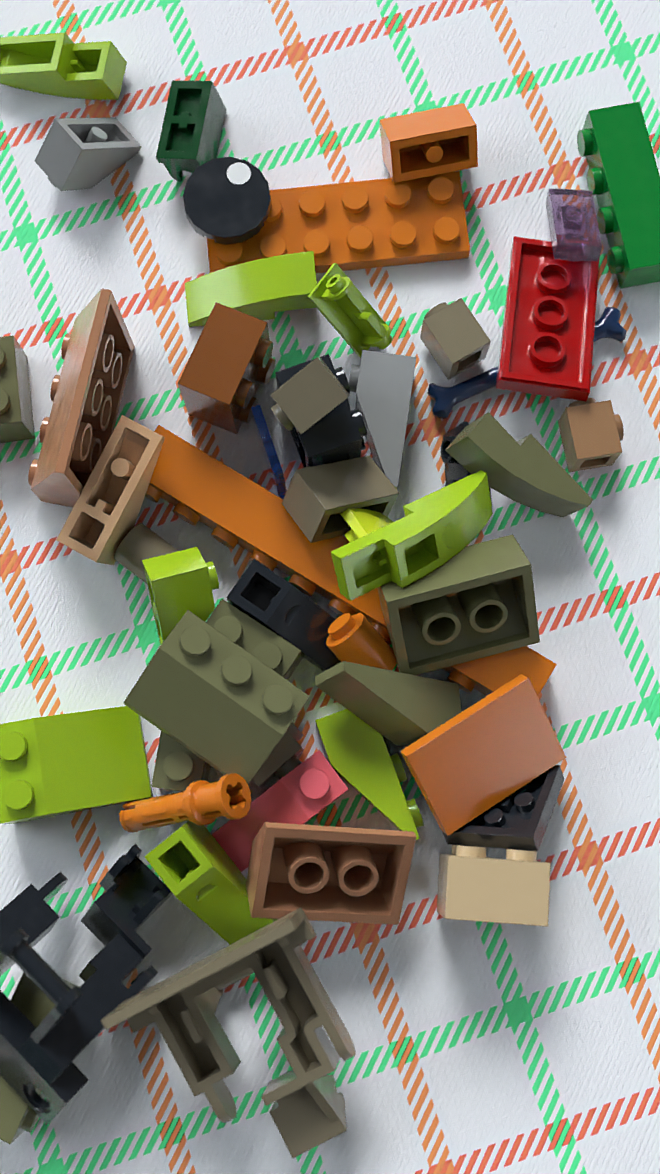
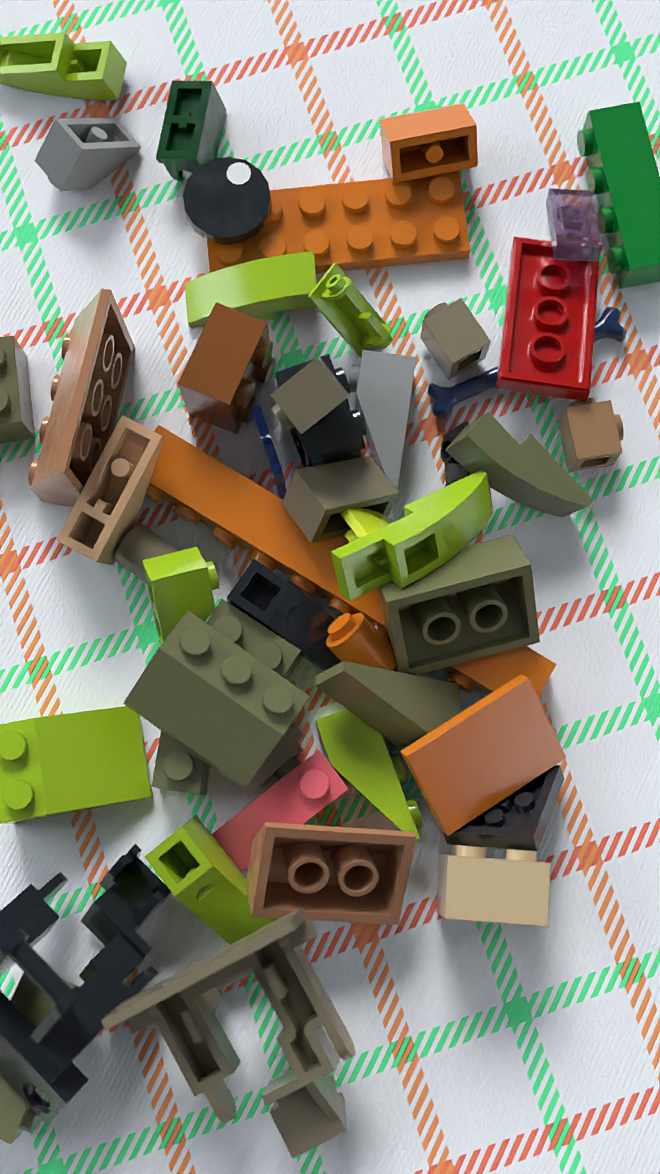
orange pin [119,773,251,833] -> none

